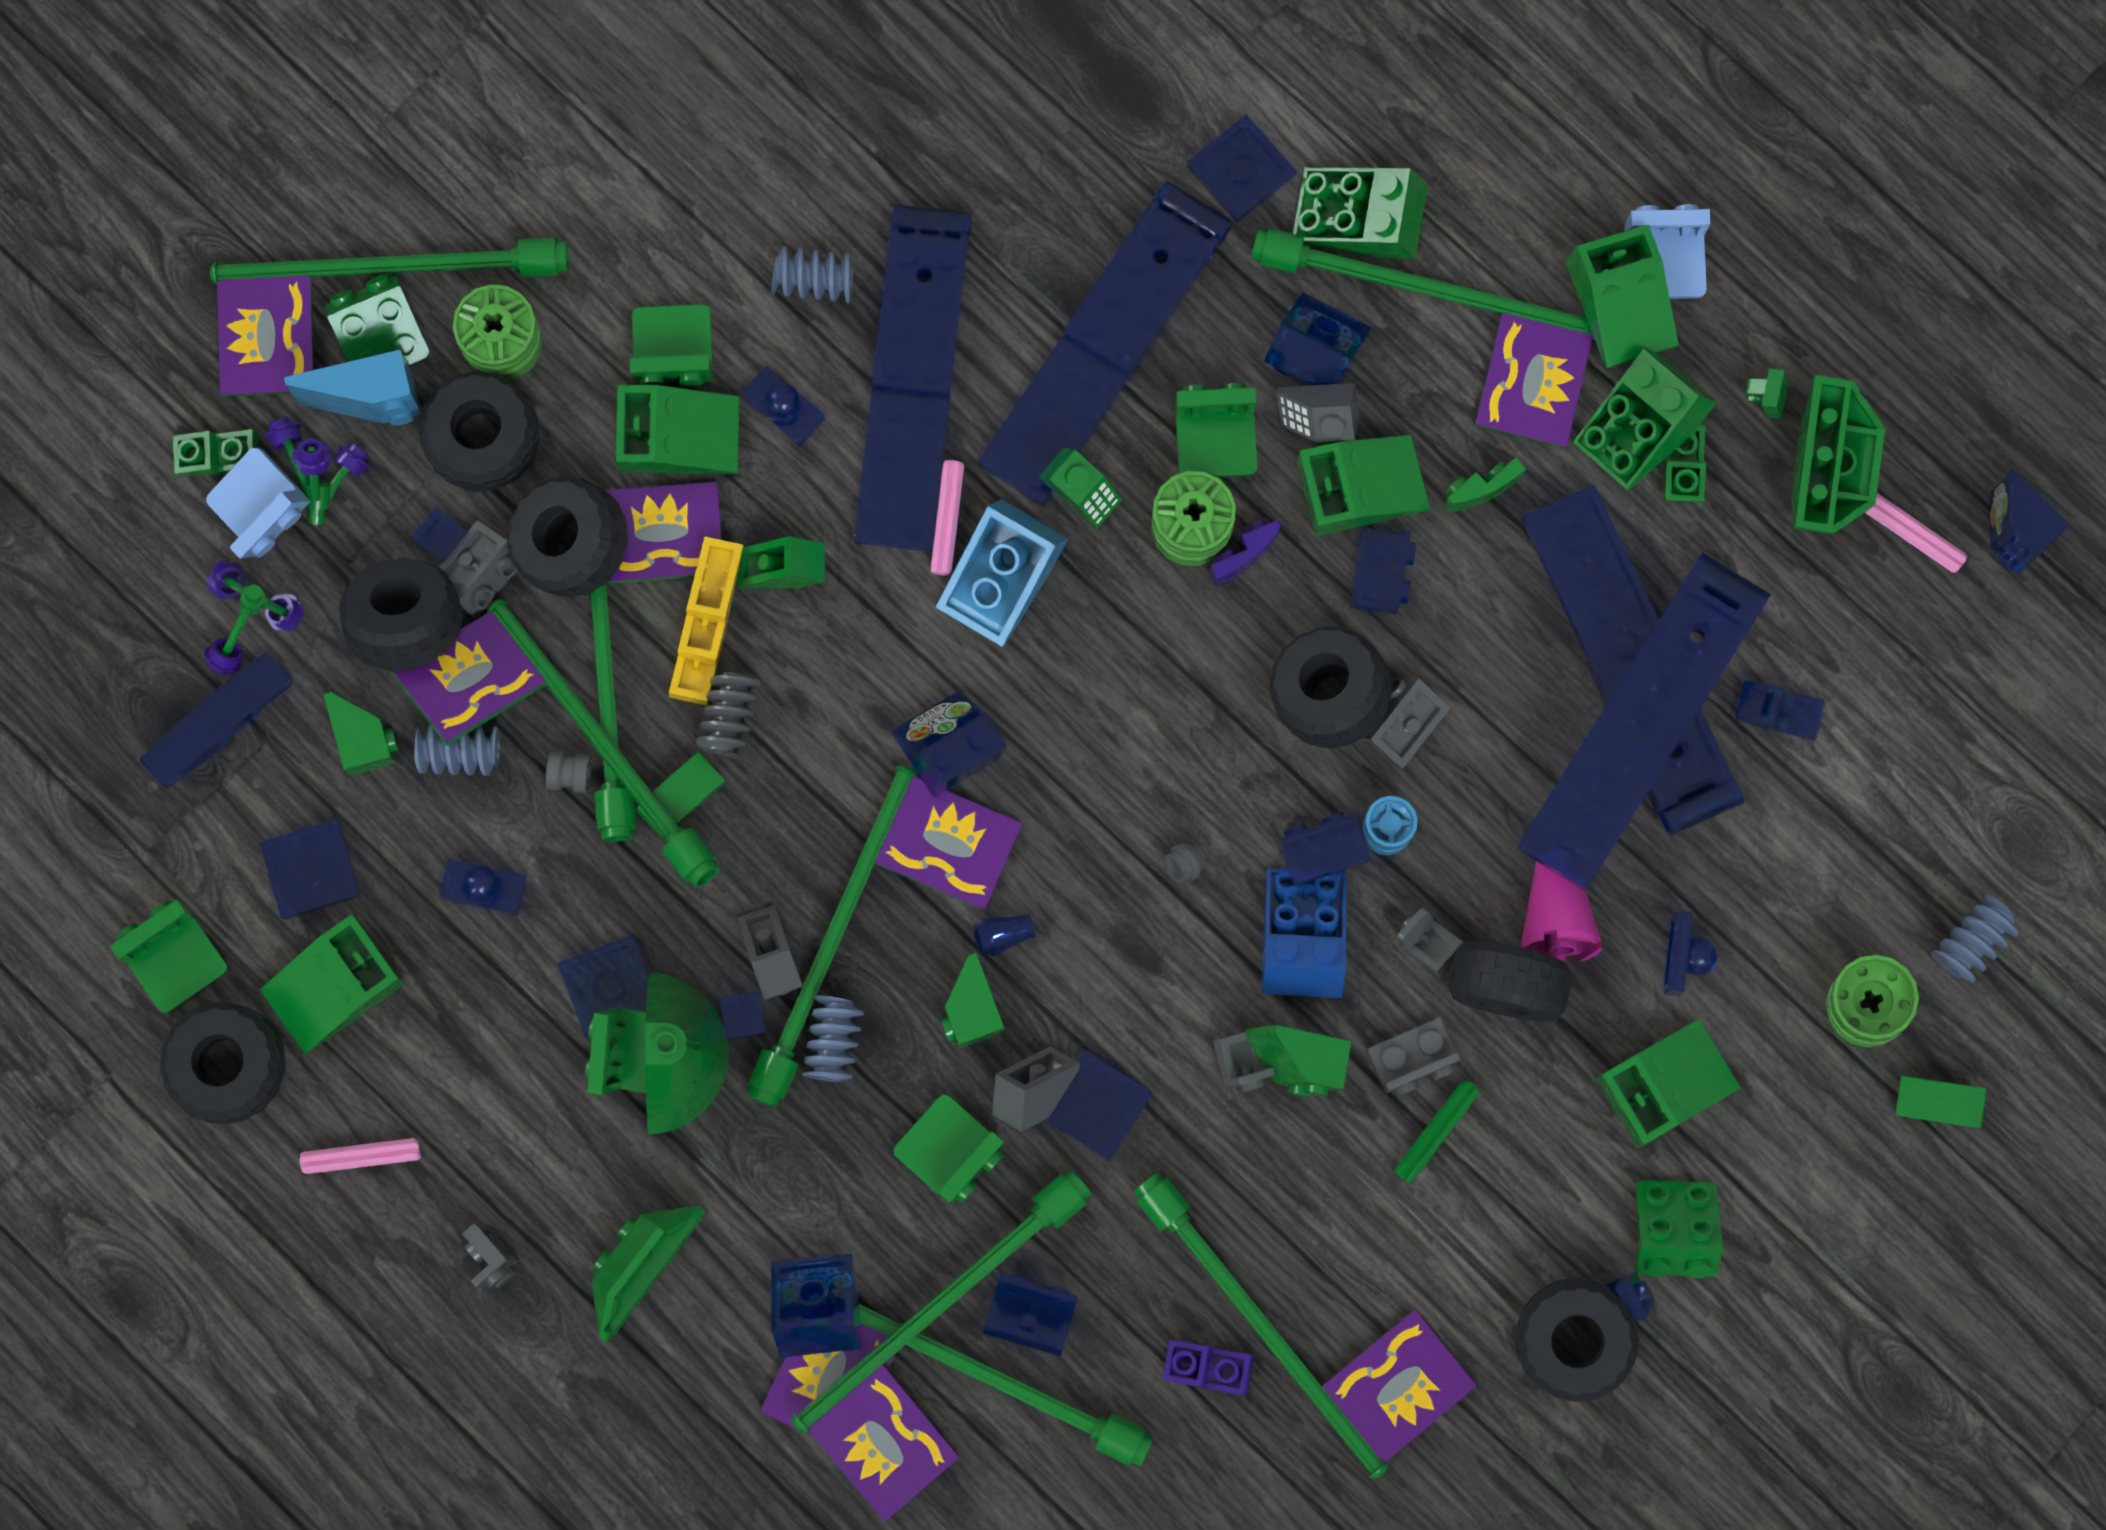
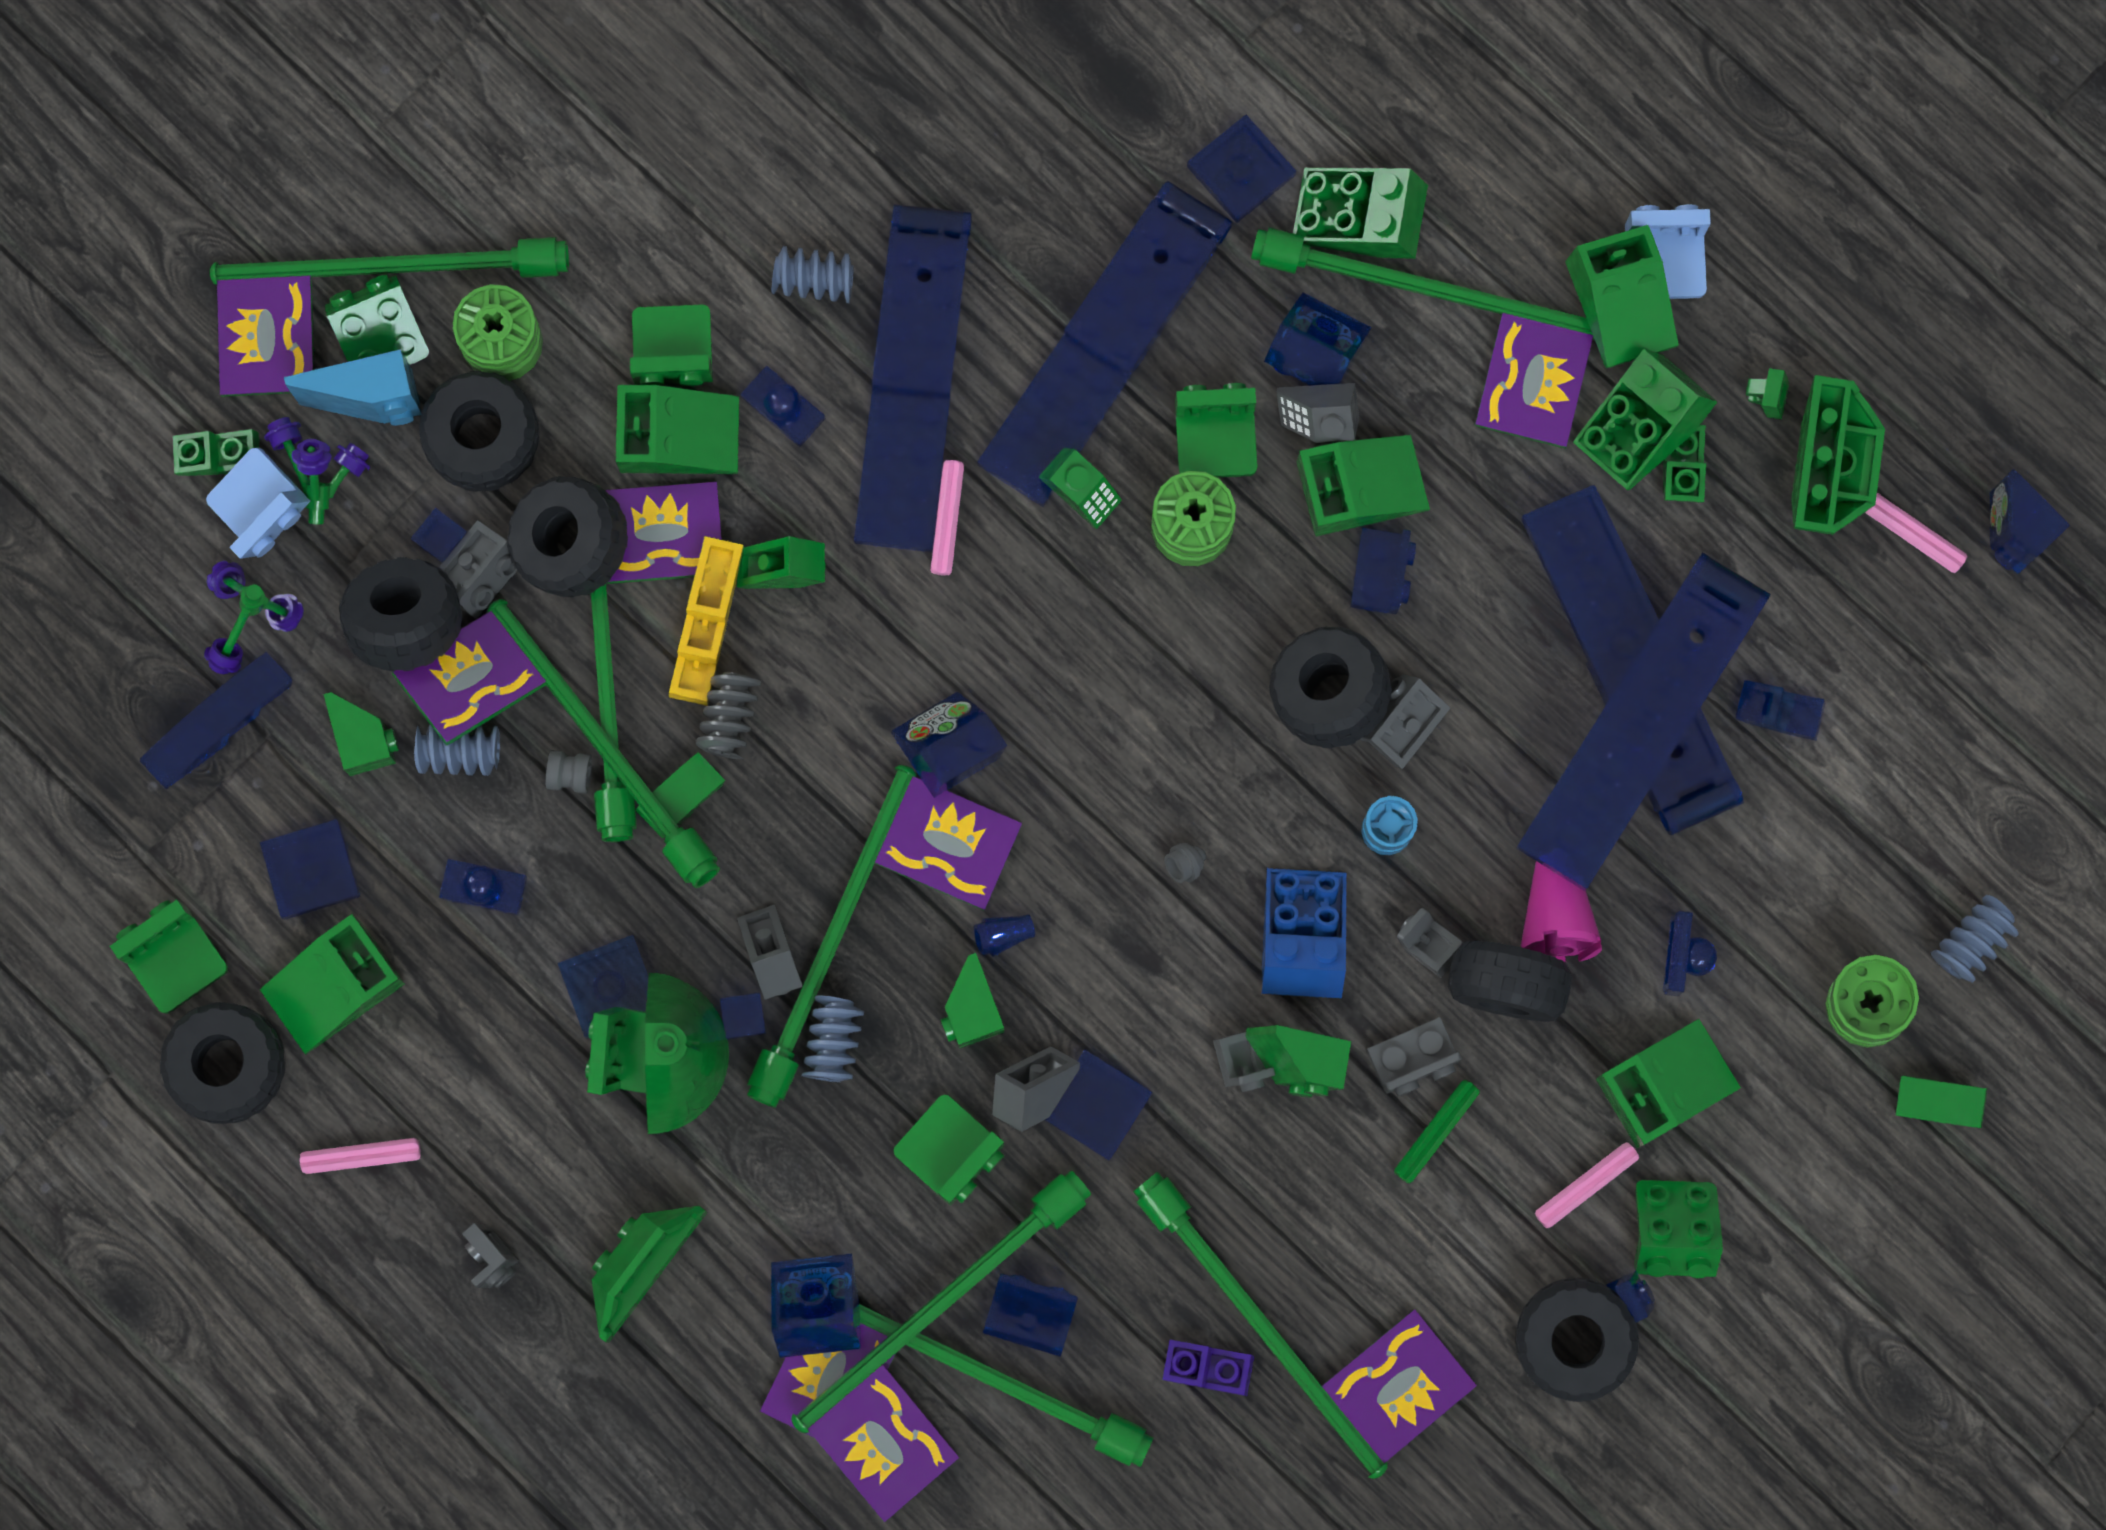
dark azure slope [936,499,1068,647] -> none
dark purple slope [1209,520,1281,587] -> none
clear blue bracket [1278,812,1371,886] -> none
green slope [1444,458,1526,512] -> none
none -> bright pink axle [1535,1142,1639,1228]

